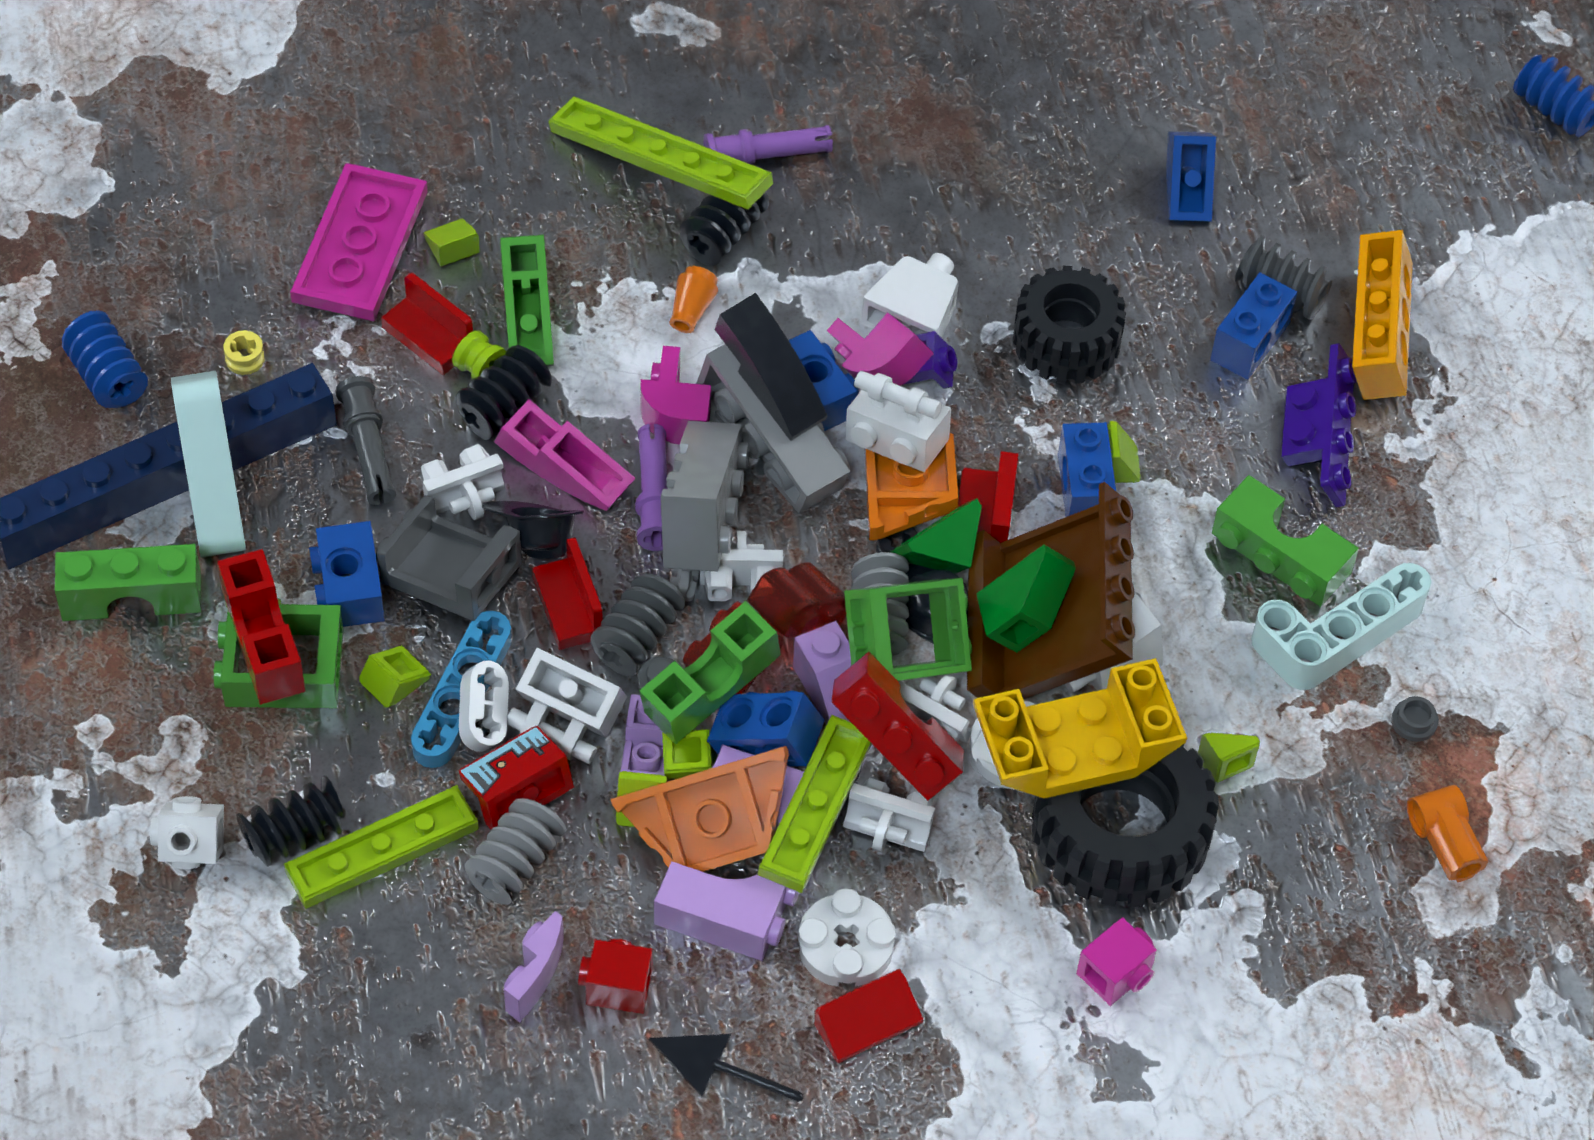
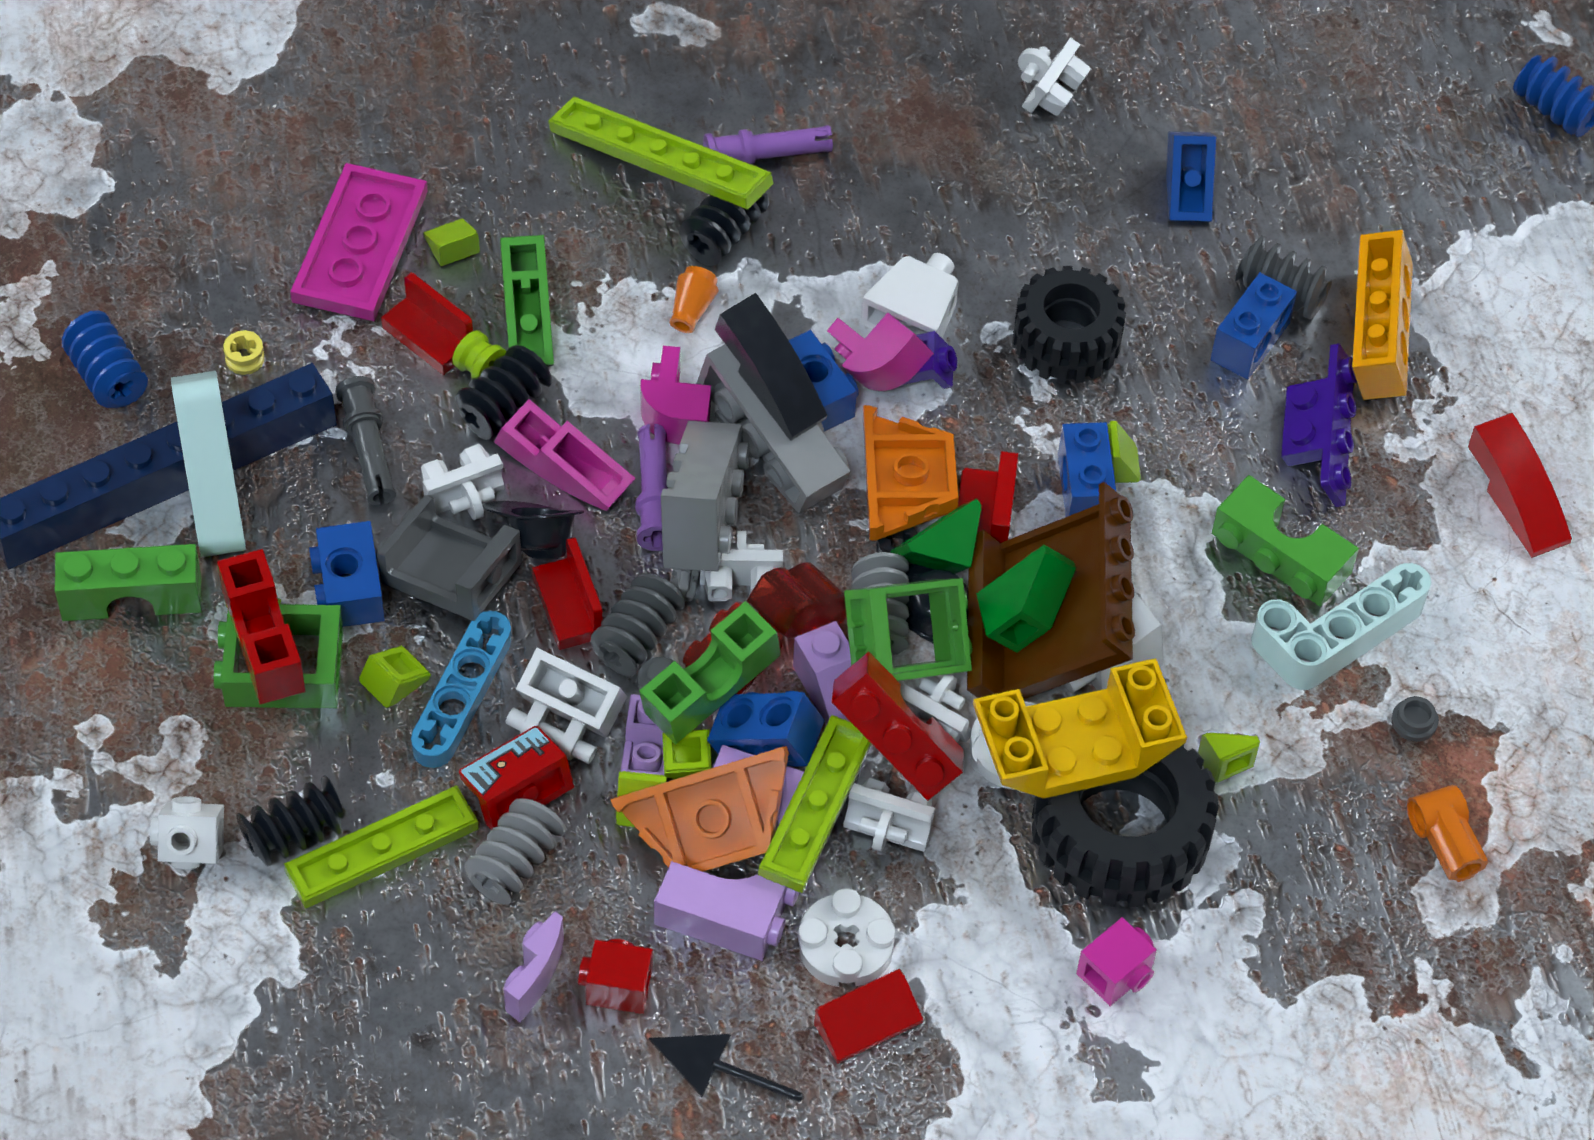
white beam [458,661,509,751] -> none
white brick [845,371,951,472] -> none
none -> white hips [1018,37,1091,116]
none -> red slope [1468,412,1572,558]

